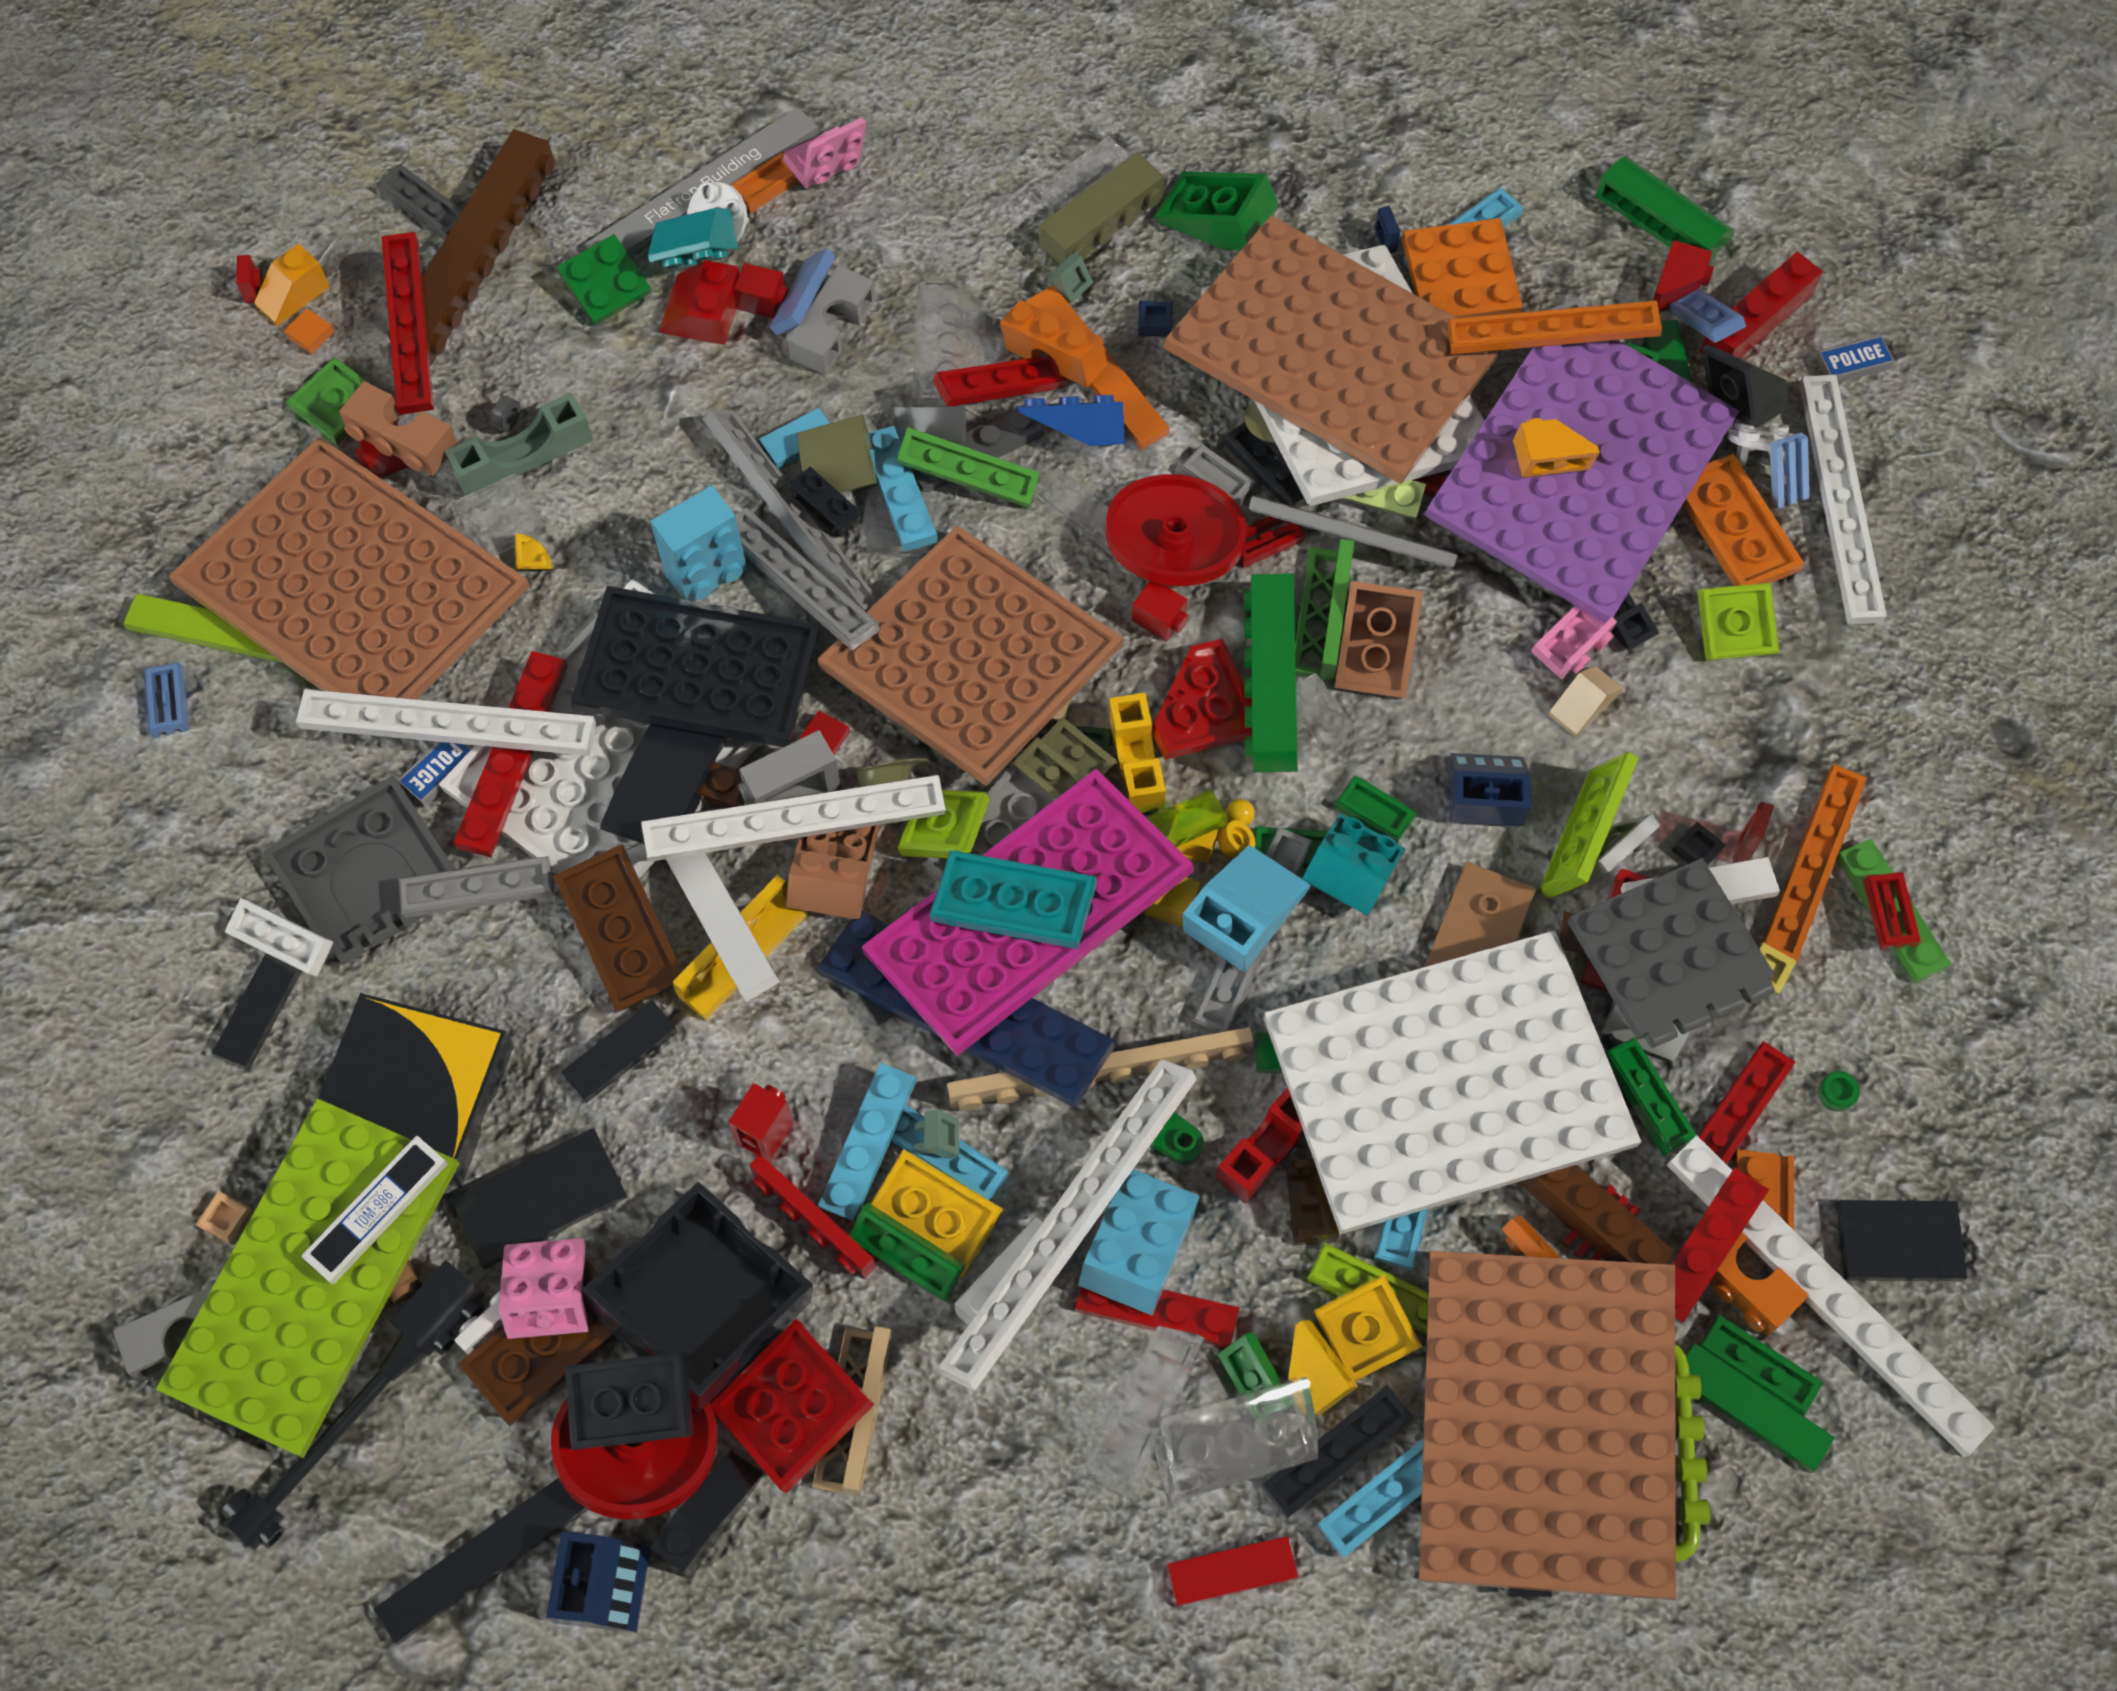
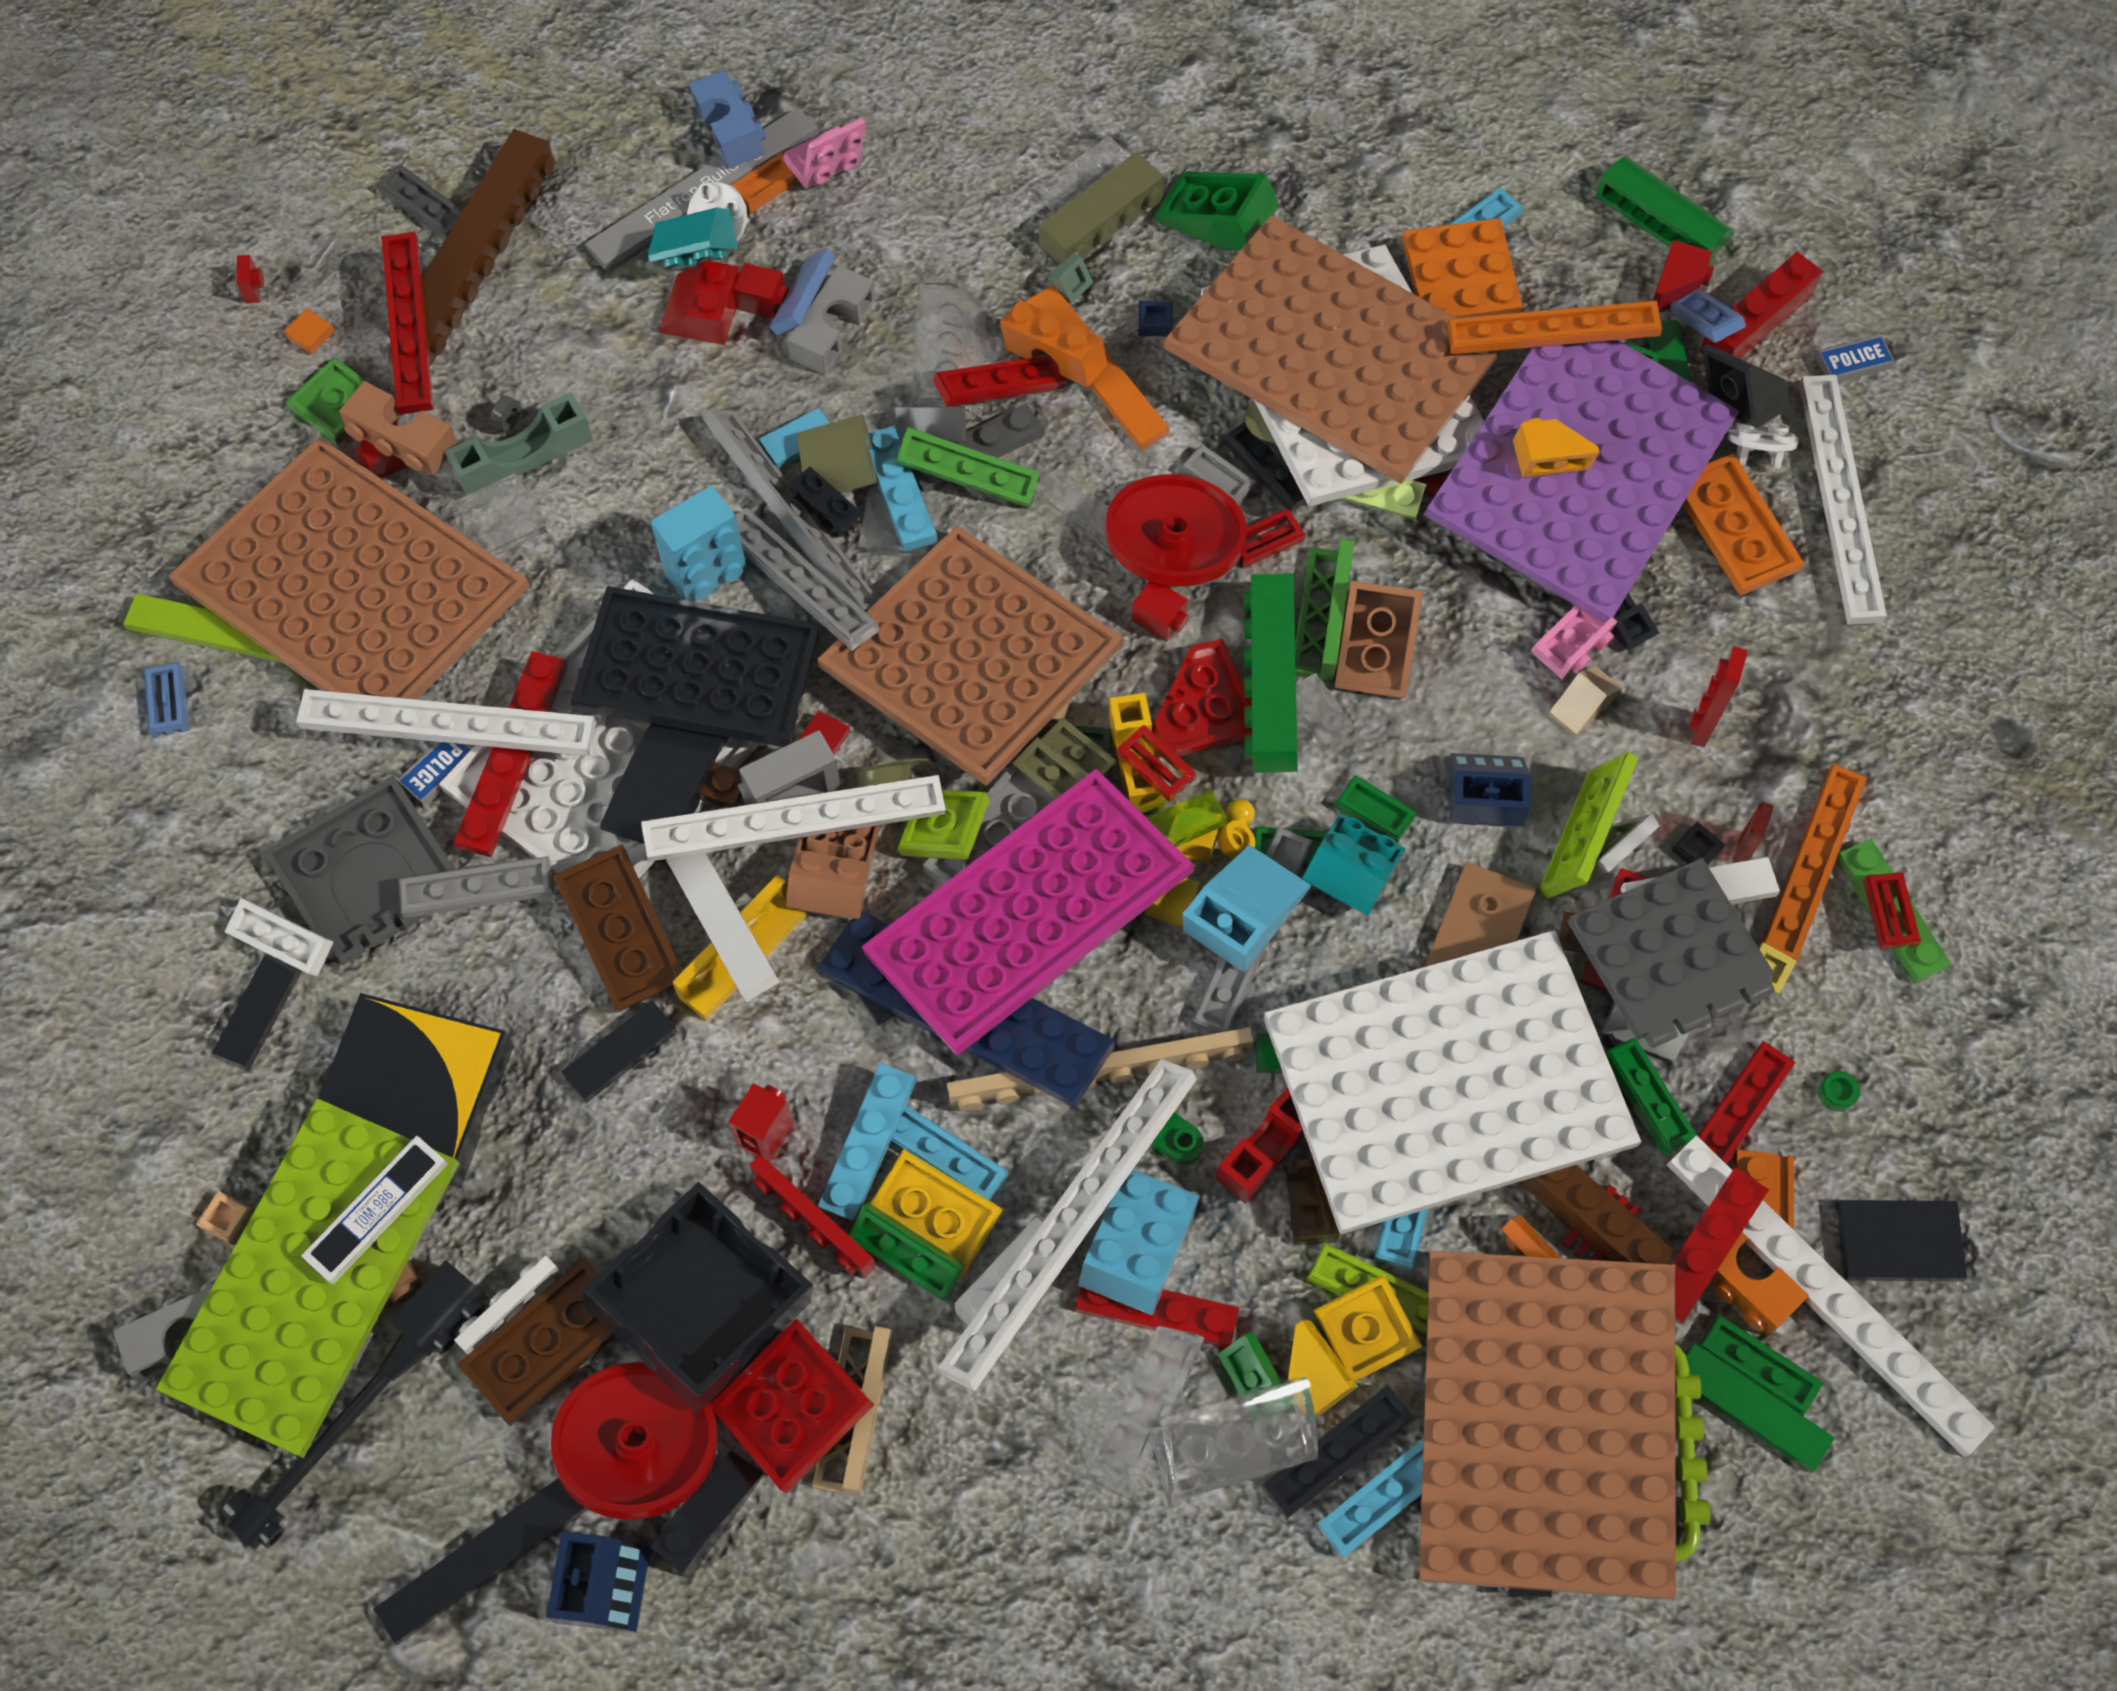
light orange slope [254,243,330,326] -> none
black tile [450,1128,628,1270] -> none
bright pink bracket [499,1238,589,1339] -> none
yellow tile [515,533,553,569] -> none
green plate [557,234,652,326] -> none
black tile [565,1352,694,1450] -> none
sand green tile [915,1109,959,1159] -> none
teal tile [929,850,1097,949] -> none
blue slope [1016,395,1125,446] -> none
red tile [1167,1536,1298,1607] -> none
light grey tile [1249,495,1457,568] -> none
dark blue tile [1374,206,1401,254] -> none
lime tile [1697,583,1779,661] -> none
light blue tile [1770,432,1809,509] -> none
none -> medium blue arch [689,70,766,169]
none -> red tile [1117,725,1196,802]
none -> red plate [1688,646,1748,748]

